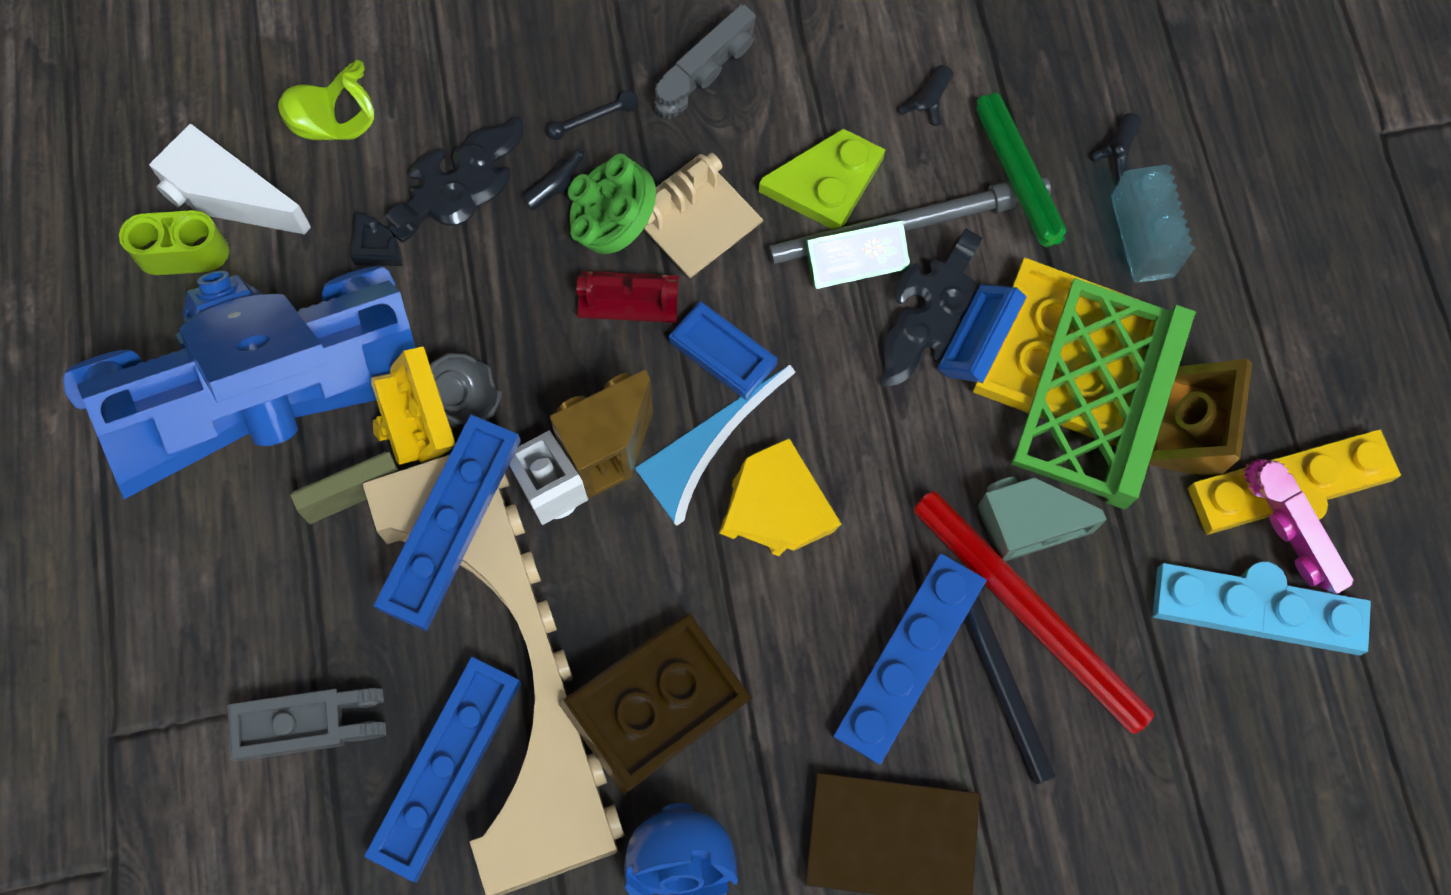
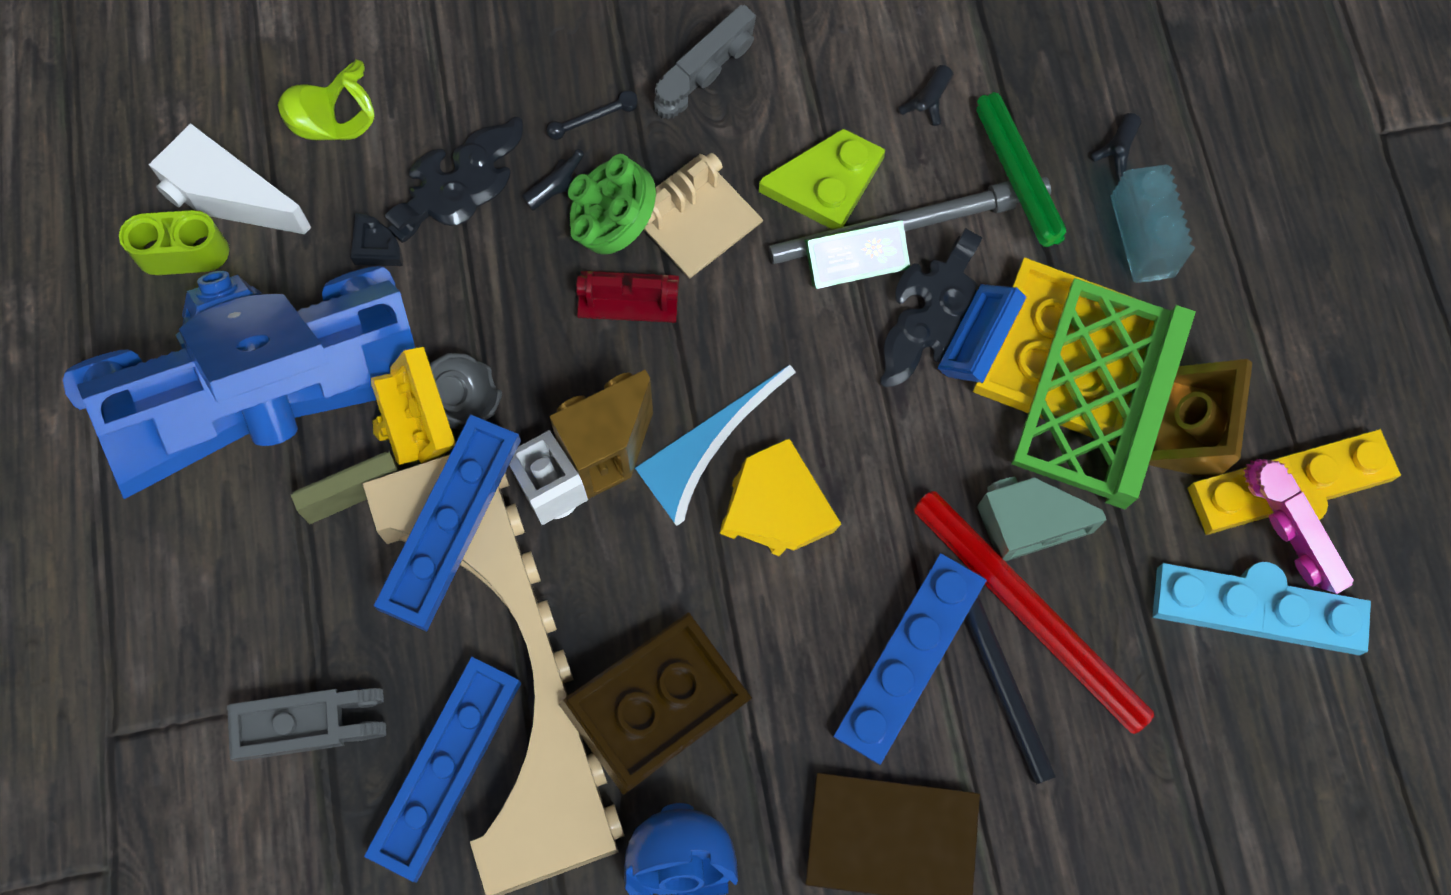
blue tile [669,301,778,400] -> none

